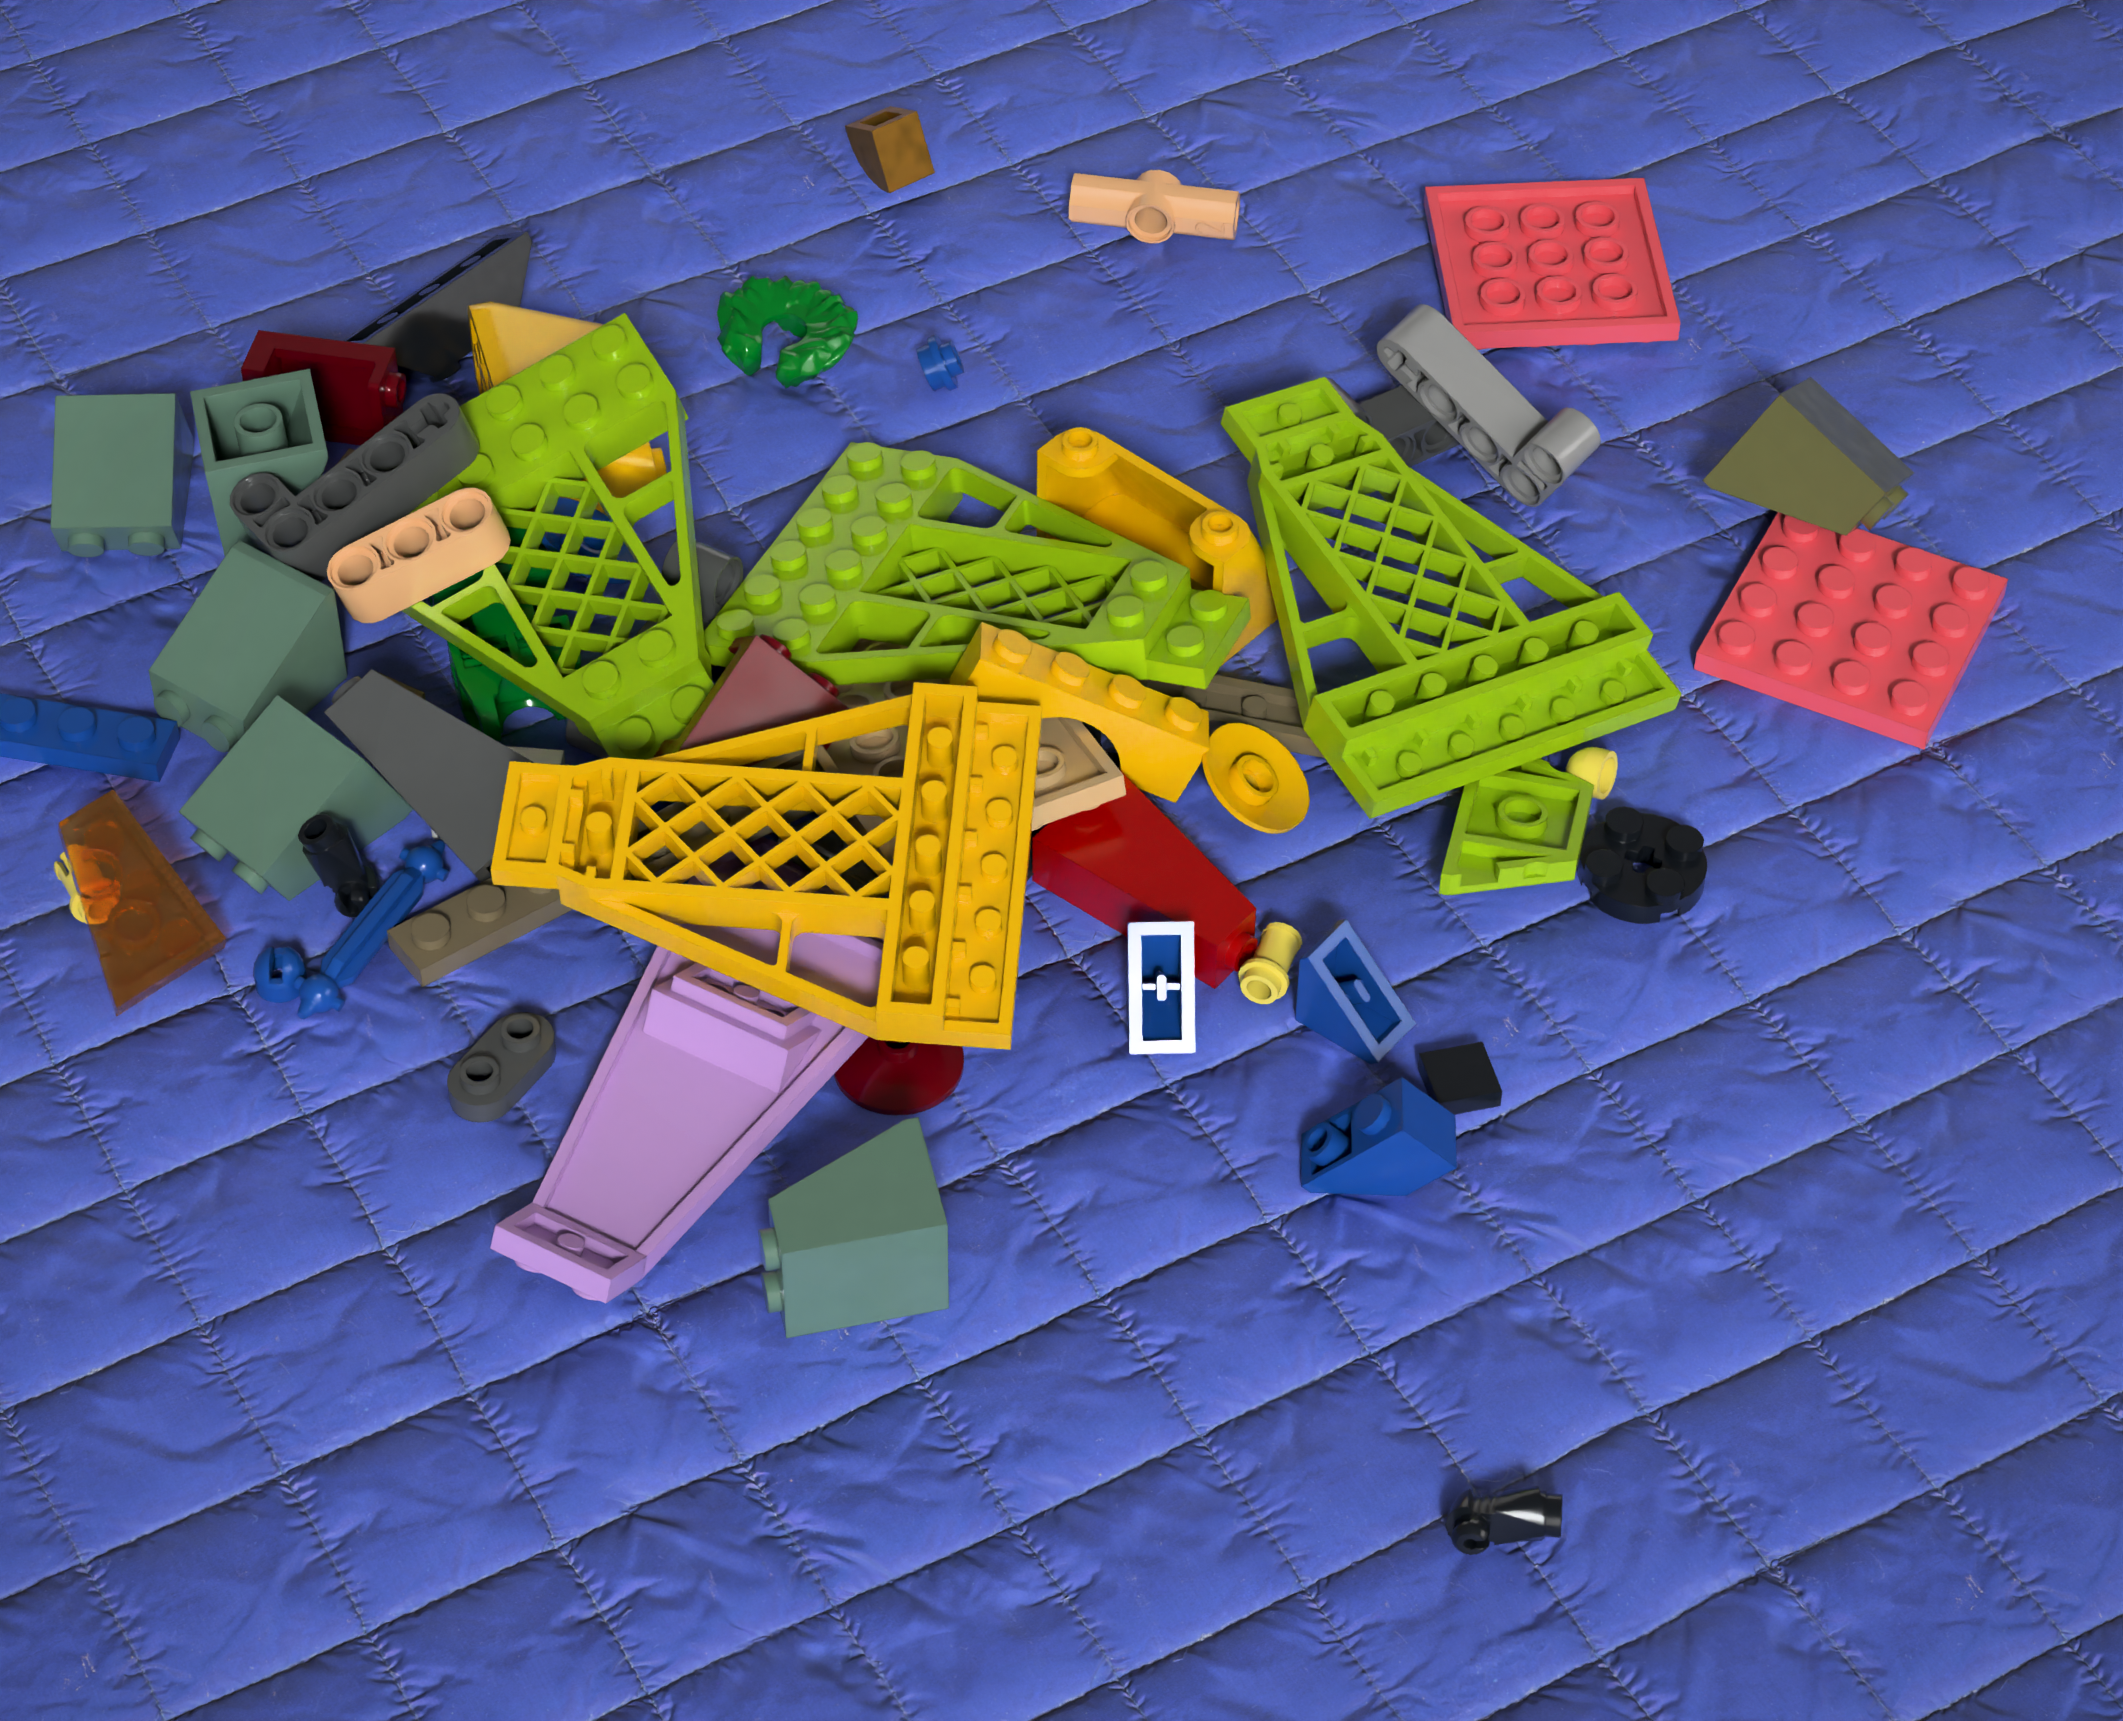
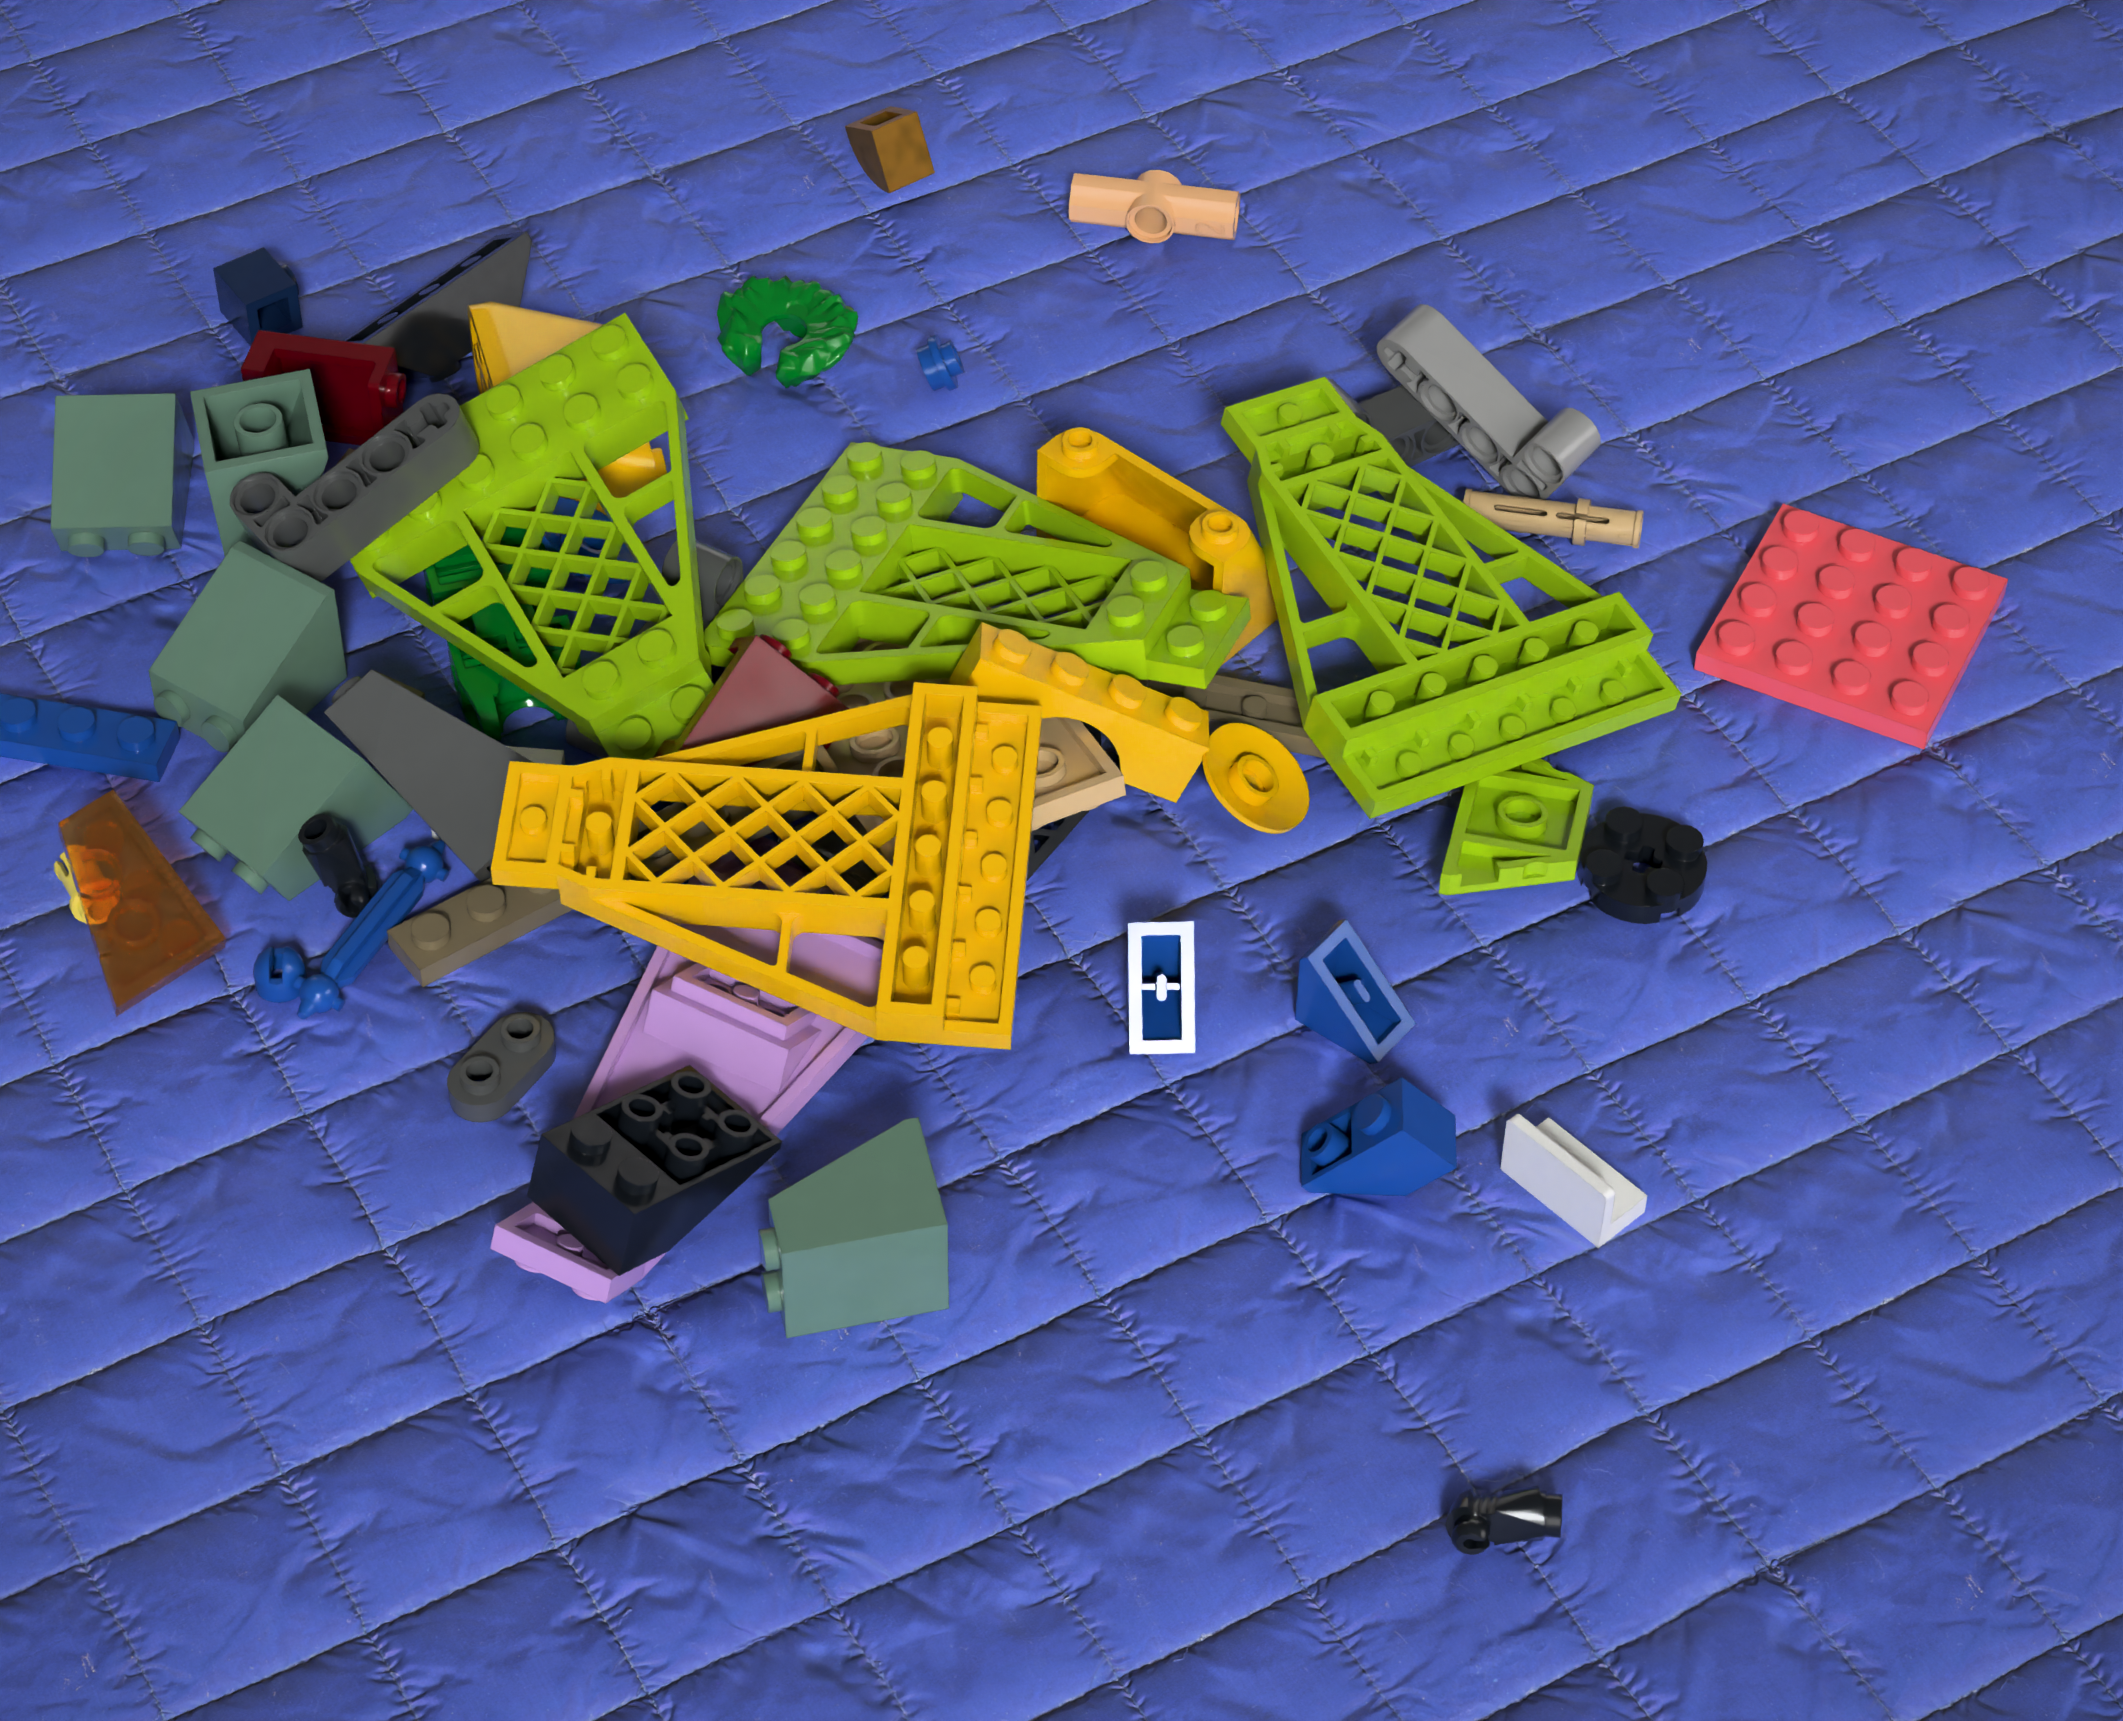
light nougat beam [327,488,511,623] -> none
dark red dish [834,1037,964,1116] -> none
red slope [1032,771,1258,989] -> none
light yellow pin [1238,922,1302,1004] -> none
black tile [1418,1042,1502,1115] -> none
coral plate [1424,178,1681,350] -> none
light yellow hinge [1565,747,1618,800] -> none
olive slope [1702,377,1914,536] -> none
none -> dark blue brick [213,247,303,346]
none -> black slope [527,1065,782,1276]
none -> tan pin [1463,488,1644,548]
none -> white panel [1500,1114,1648,1248]

